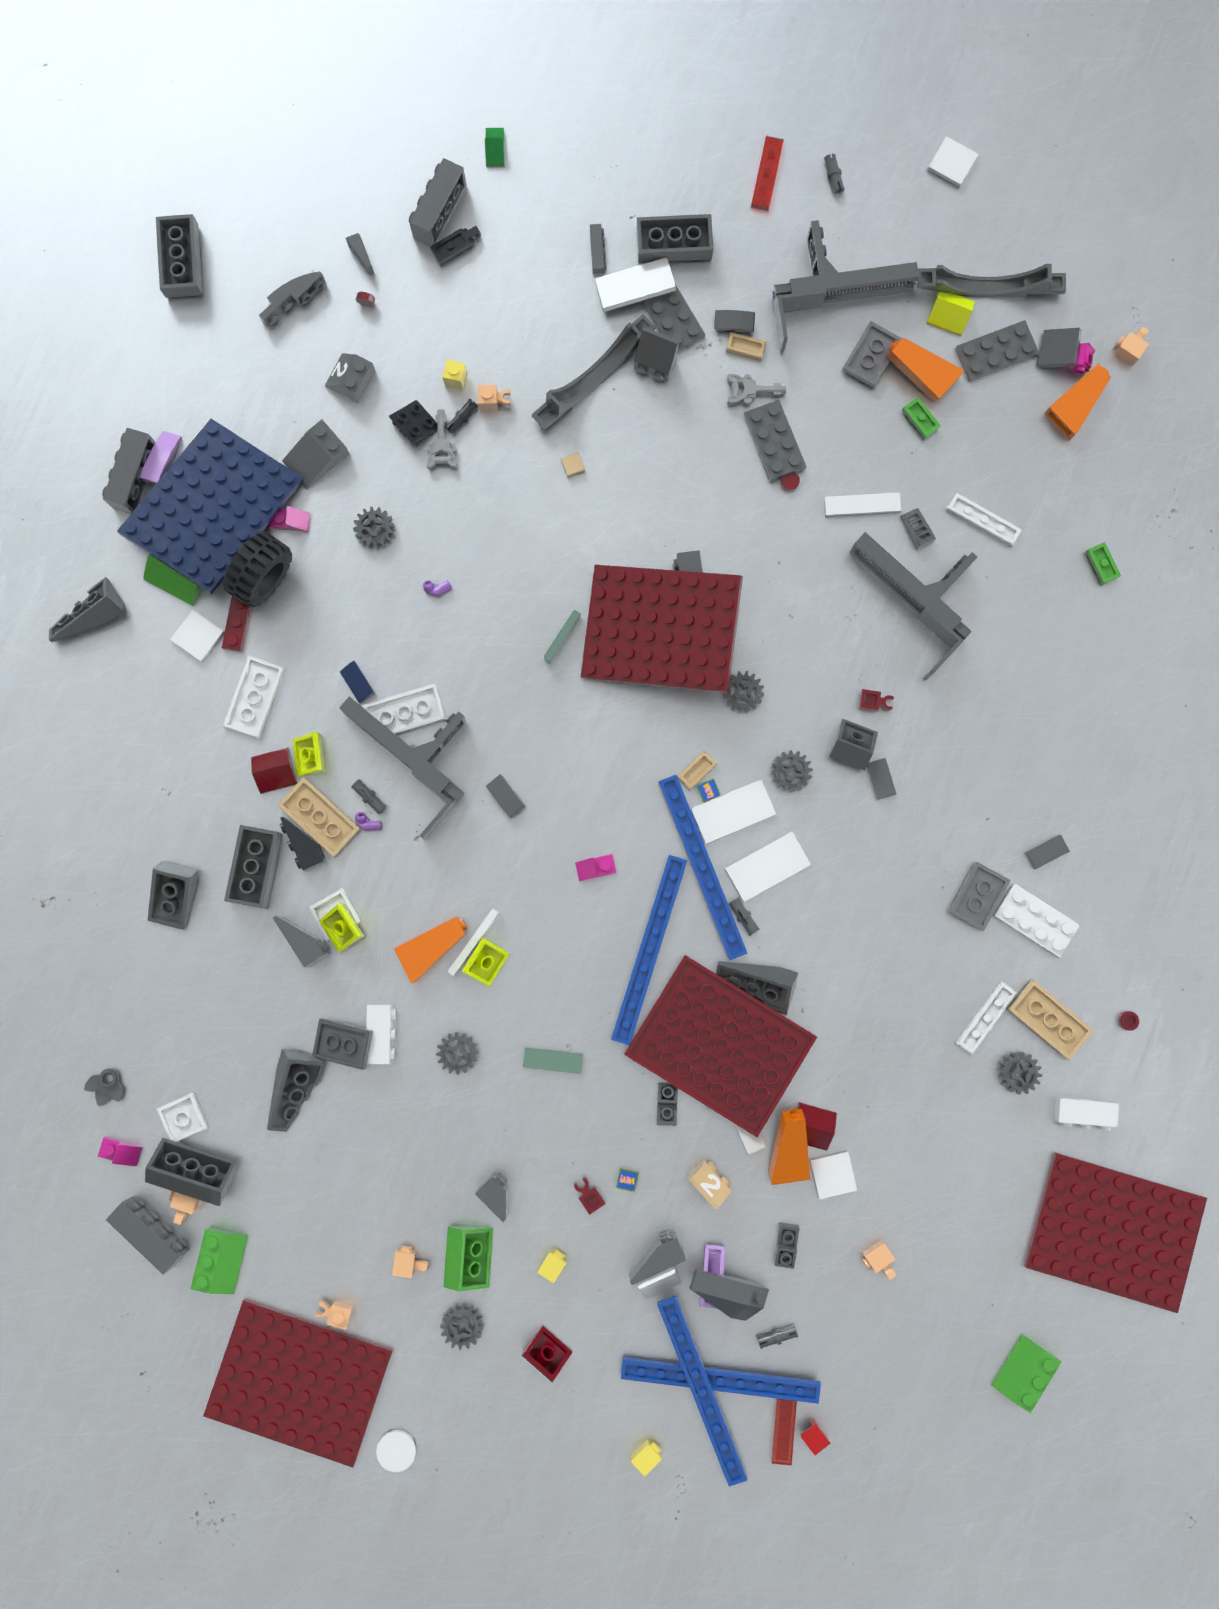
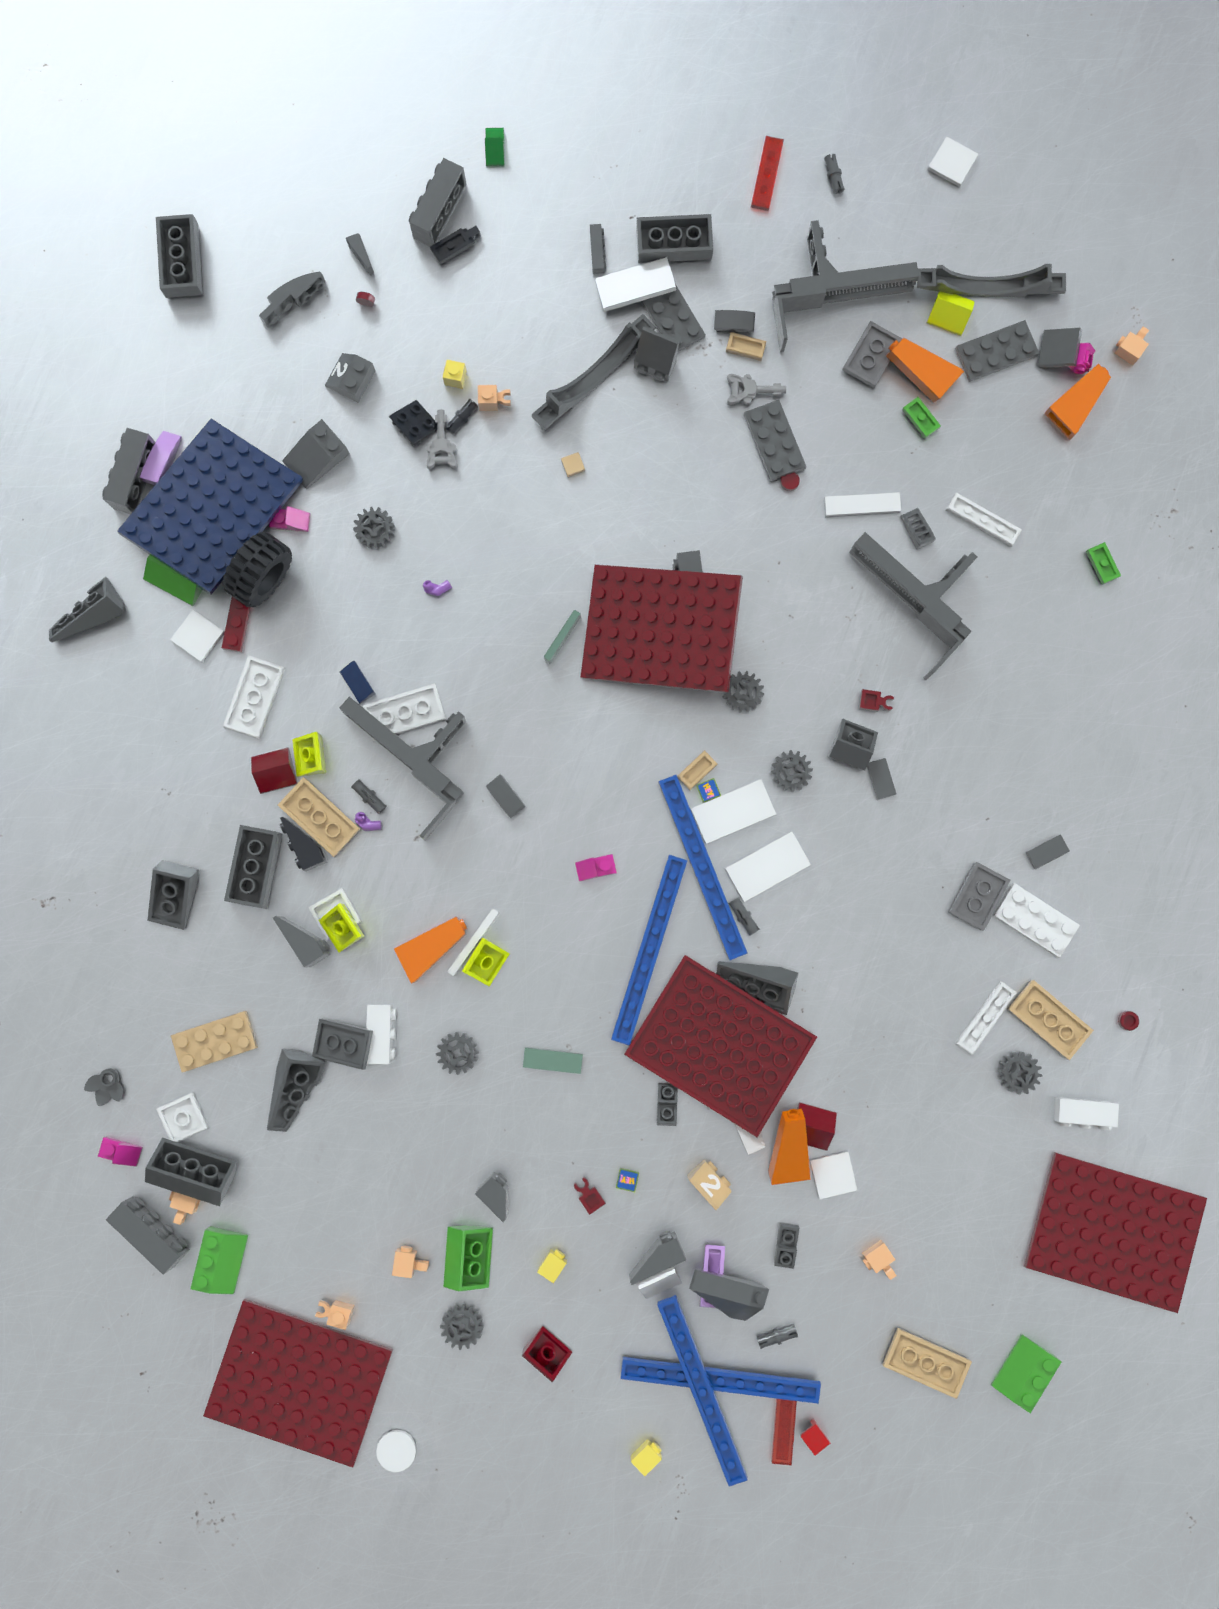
none -> tan plate [170,1011,258,1073]
none -> tan plate [882,1328,972,1399]

